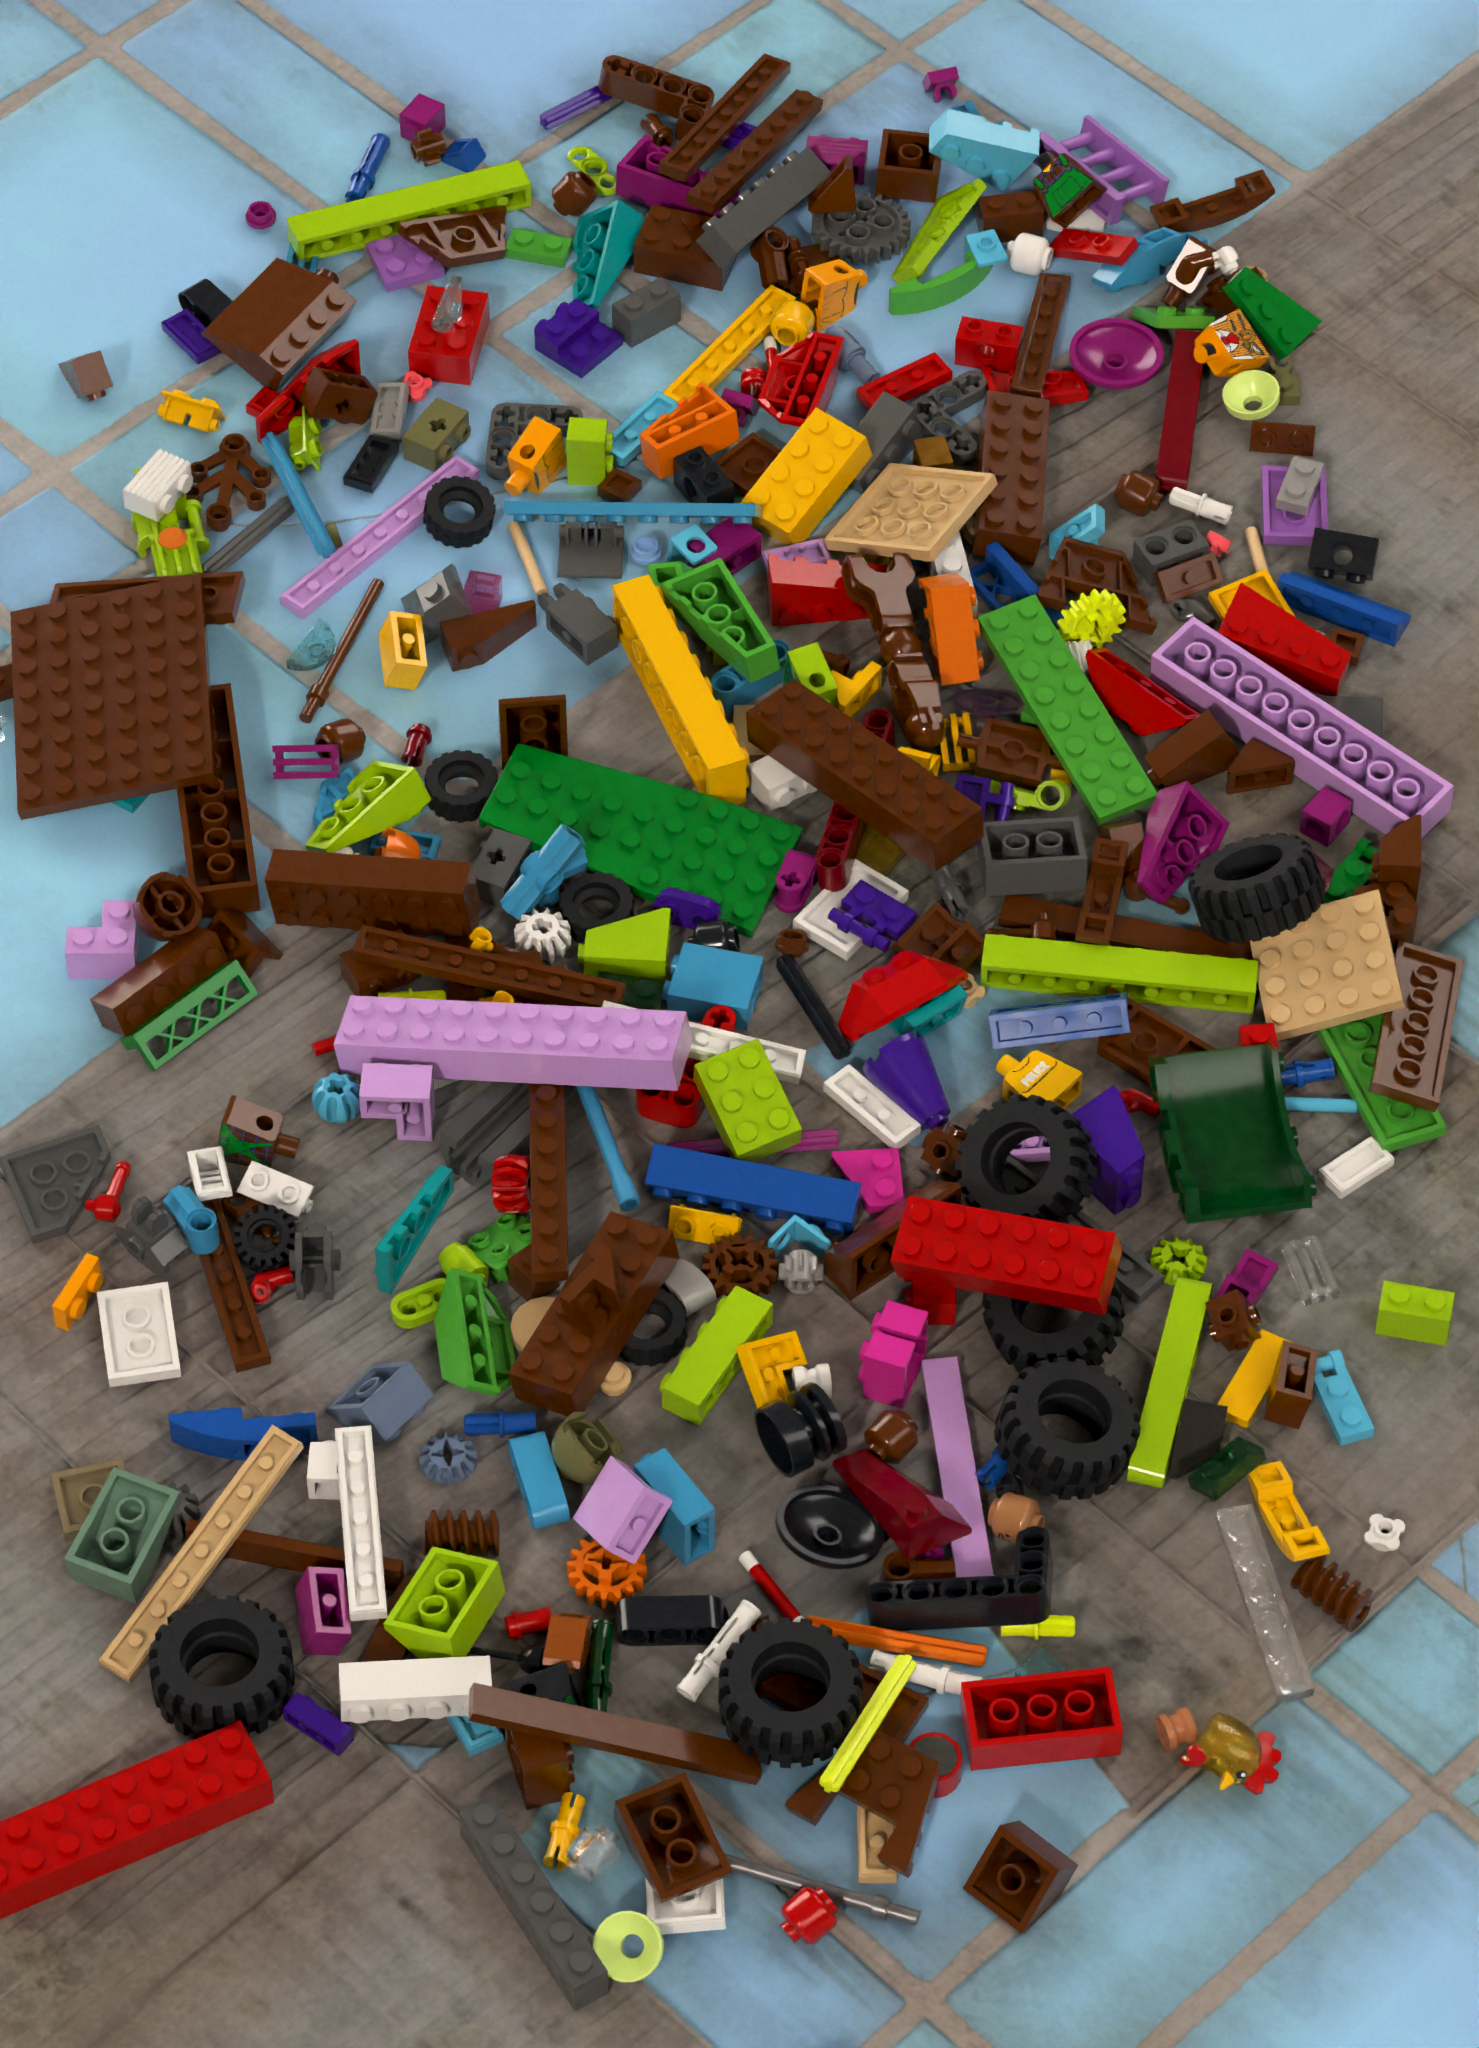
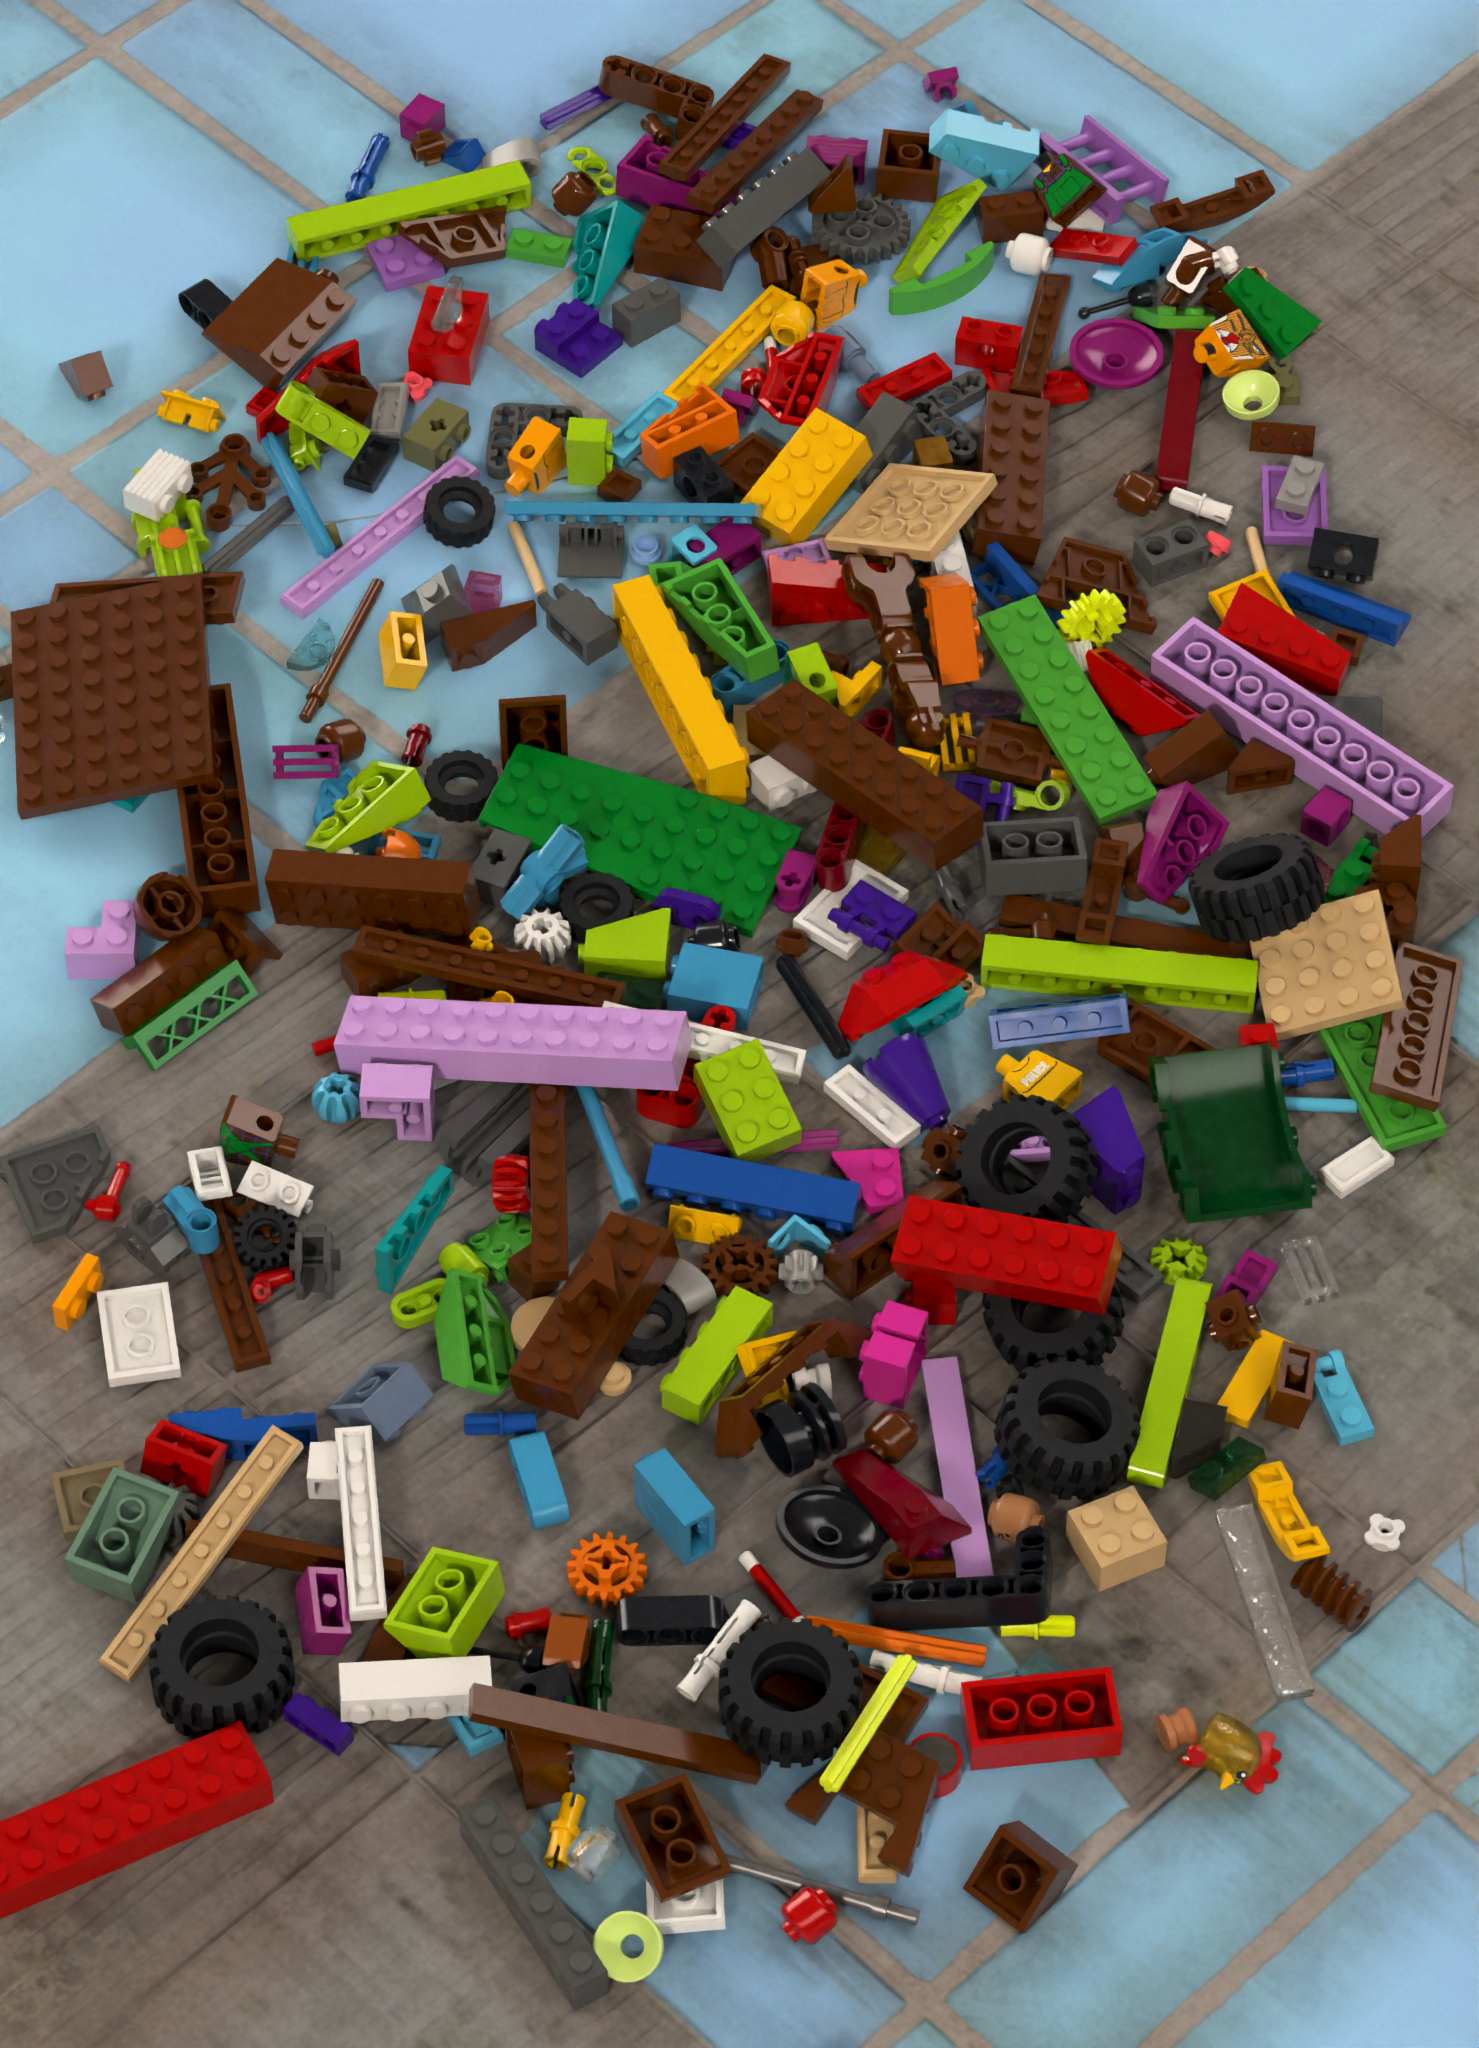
dark purple plate [161,309,222,365] -> none
magenta plate [245,201,276,229] -> none
sand blue gear [419,1431,477,1484] -> none
reddish brown piece [425,1510,500,1556] -> none
olive cylinder [551,1412,625,1485] -> none
lavender panel [573,1455,673,1564] -> none
medium azure bracket [964,229,1007,267] -> none
medium azure slope [1049,503,1105,560] -> none
red arm [1120,1088,1161,1118] -> none
reddish brown plate [1153,552,1224,604] -> none
dark grey arm [1169,599,1217,629] -> none
lime brick [1375,1280,1455,1346] -> none
none -> red brick [140,1419,228,1498]
none -> lime plate [275,381,371,459]
none -> light grey panel [482,137,542,178]
none -> reddish brown slope [715,1318,873,1459]
none -> tan brick [1065,1485,1167,1592]
none -> black hinge [1078,282,1153,319]

